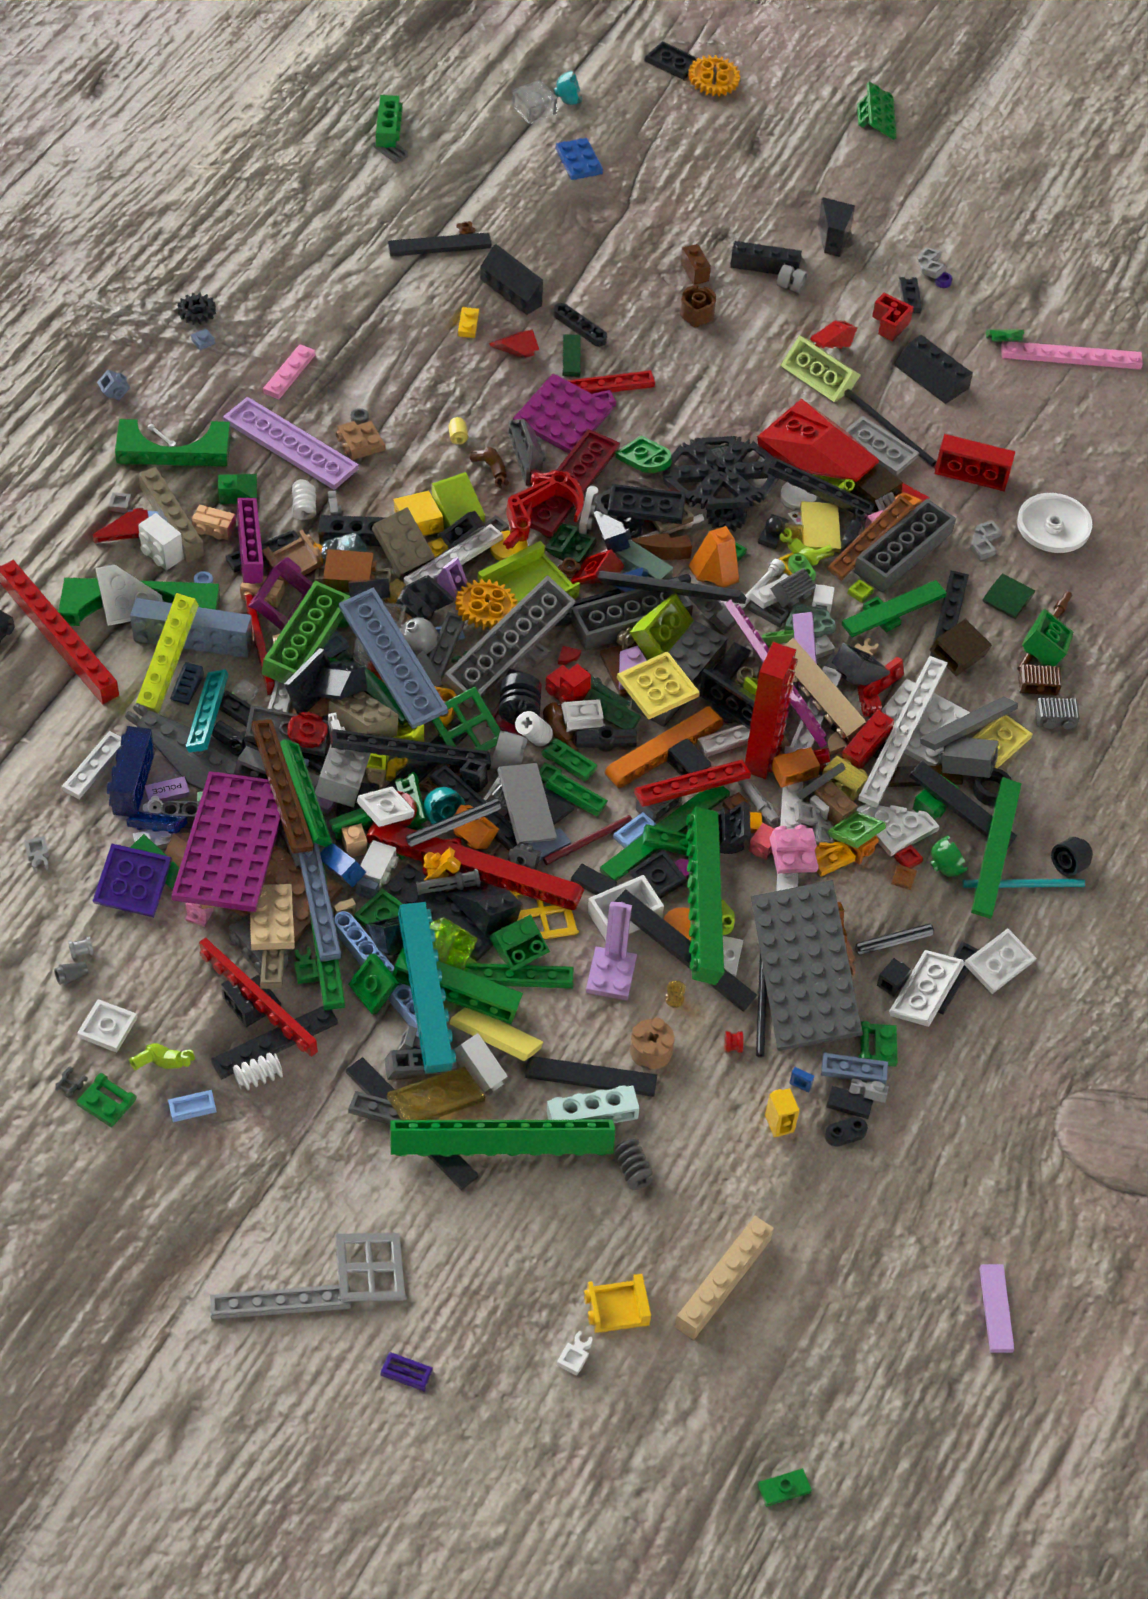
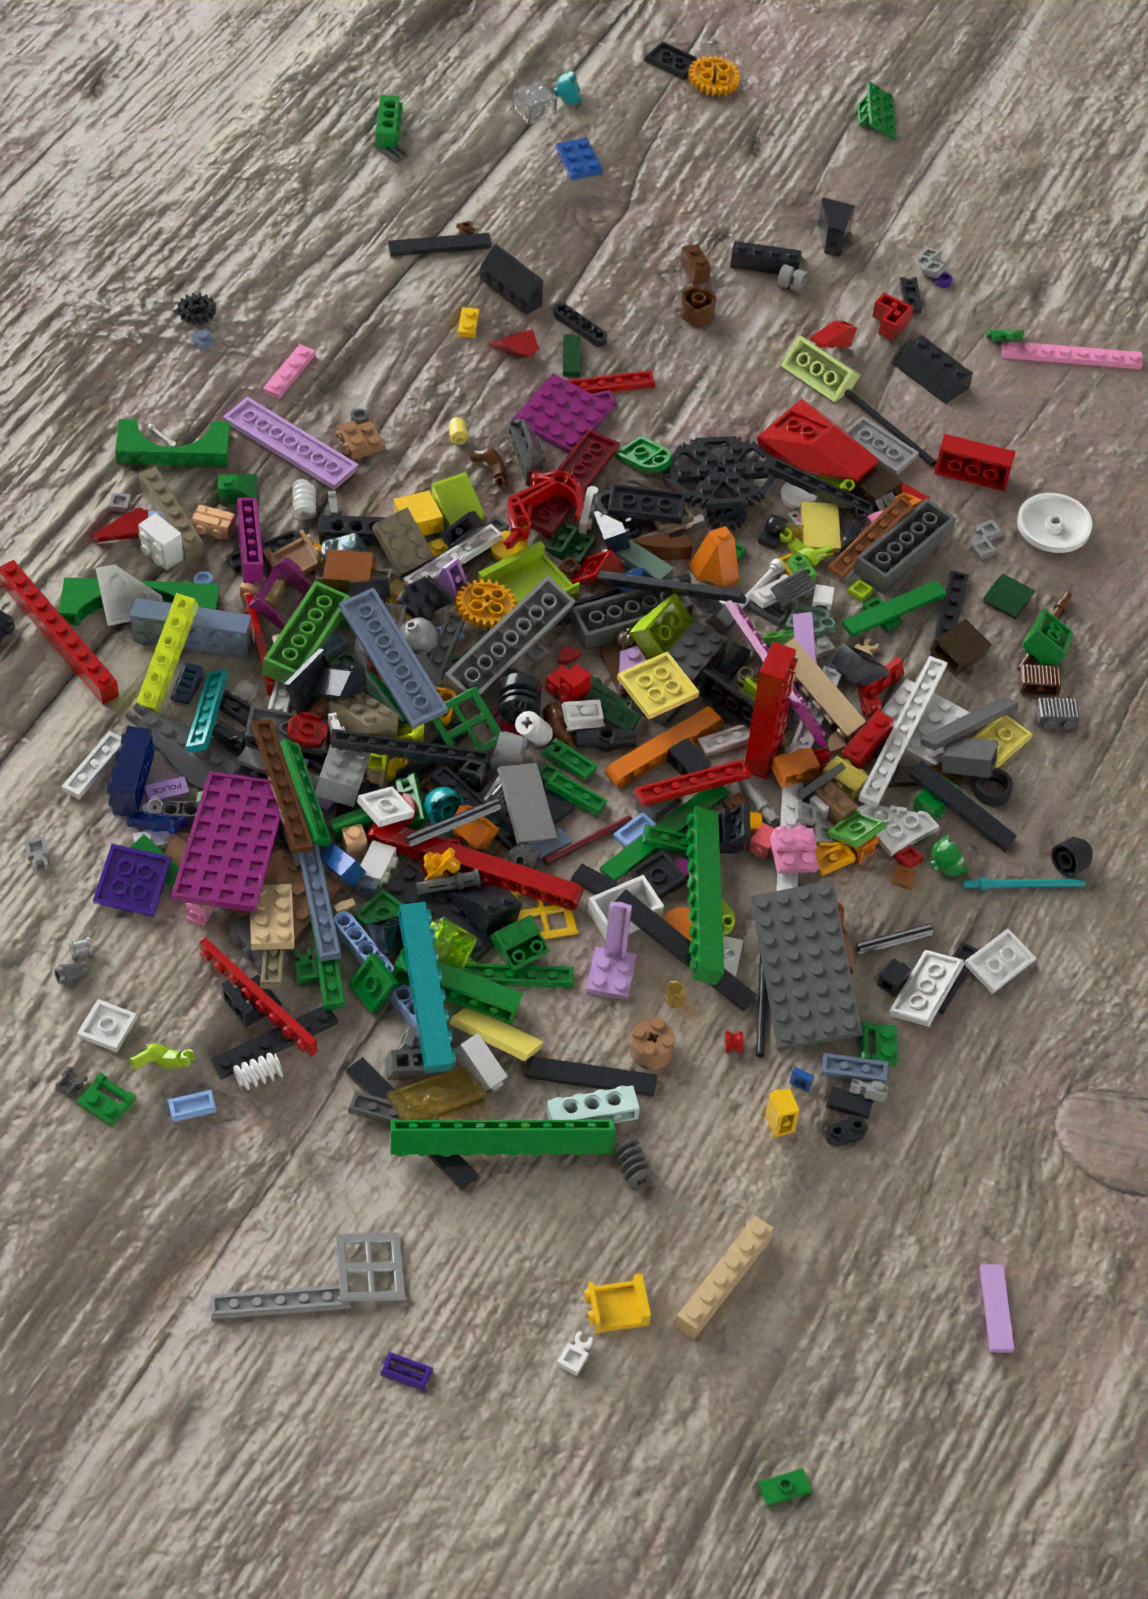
sand blue brick [97,369,130,400] -> none
green tile [971,777,1022,919] -> none

